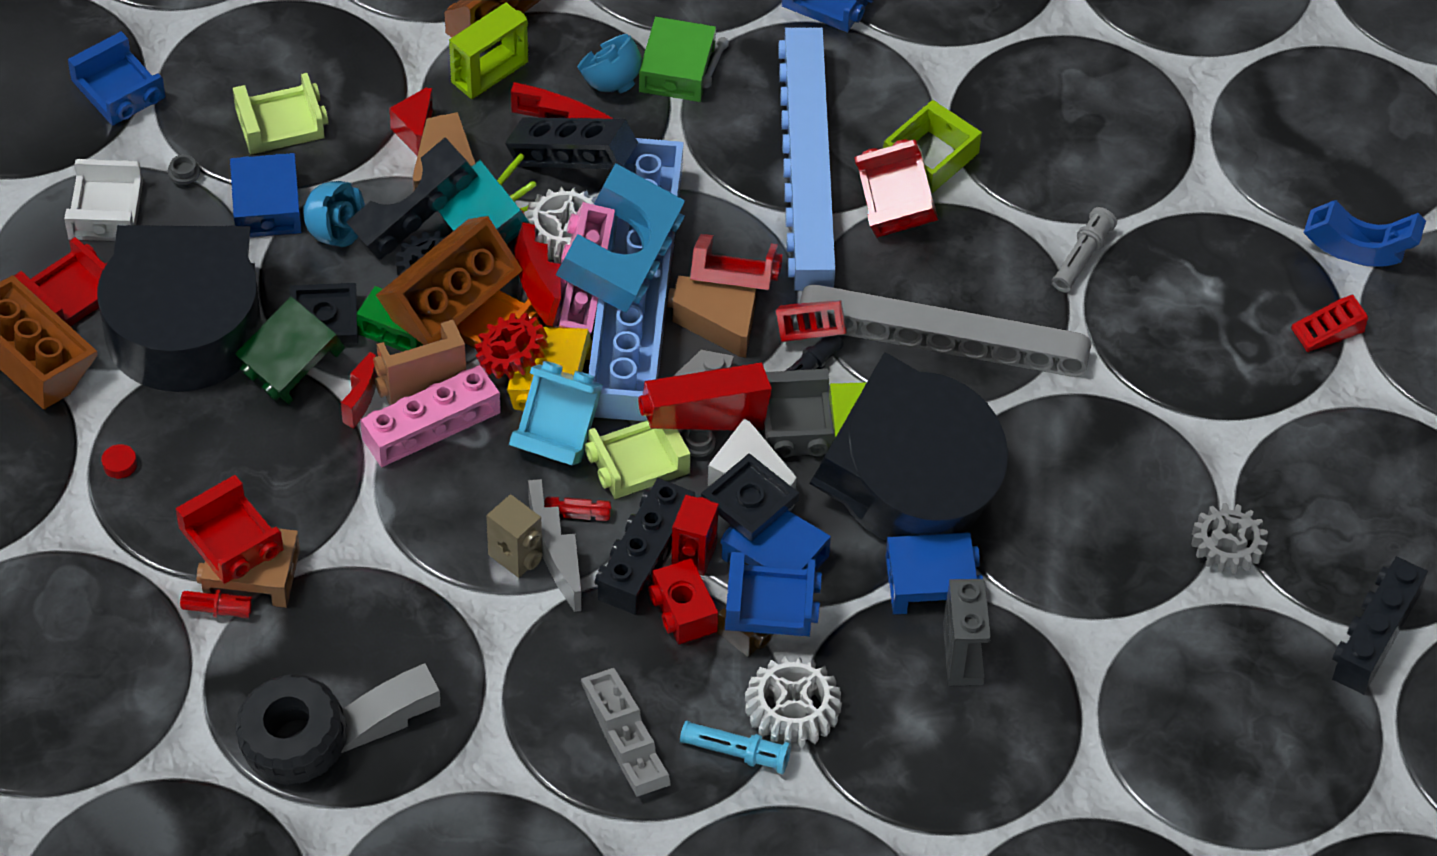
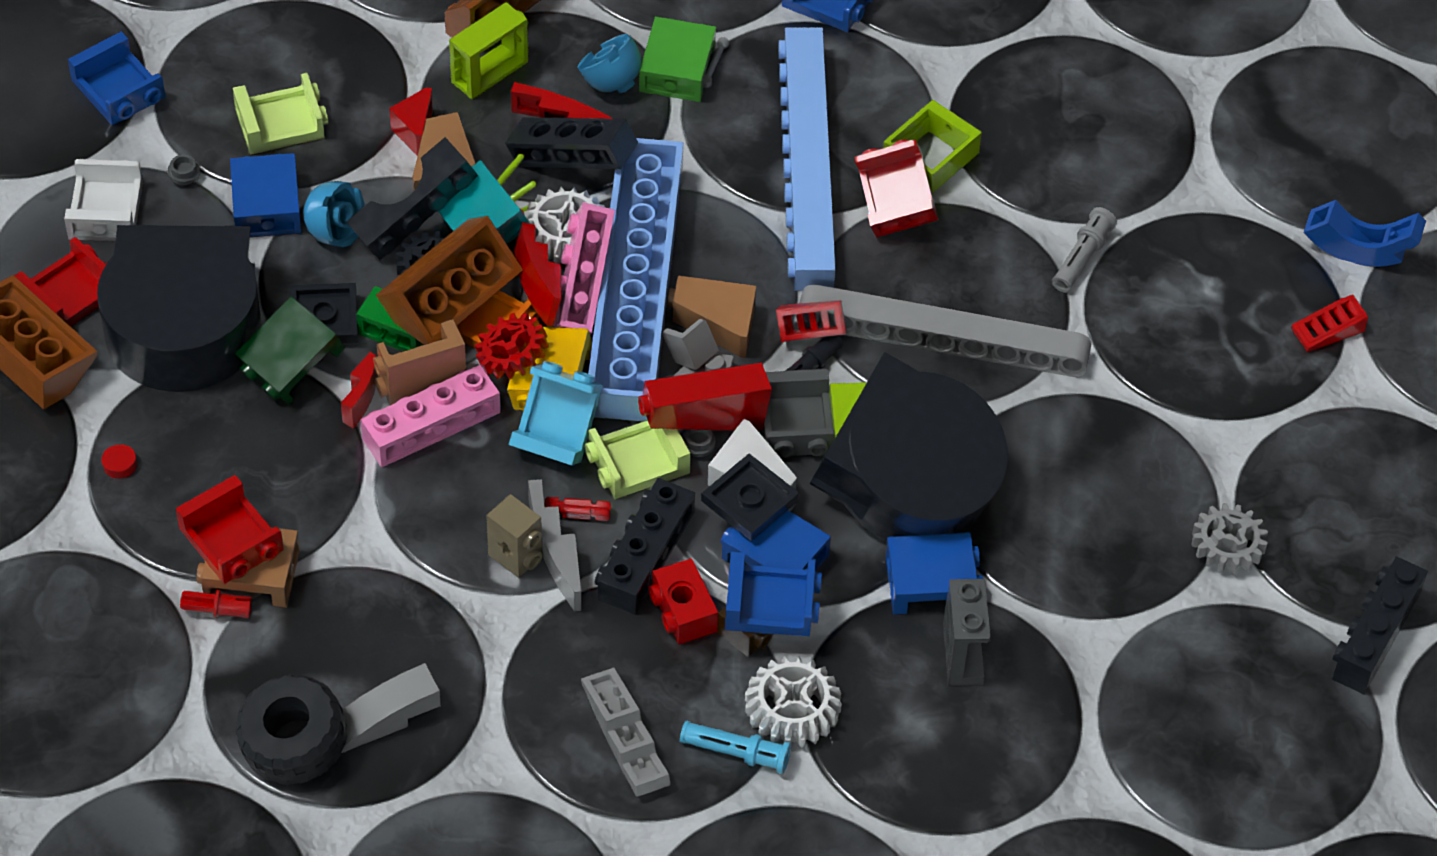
dark azure arch [556,163,685,313] -> none
red brick [671,495,719,576] -> none
red panel [690,234,783,290] -> none
none -> light grey panel [662,319,719,370]

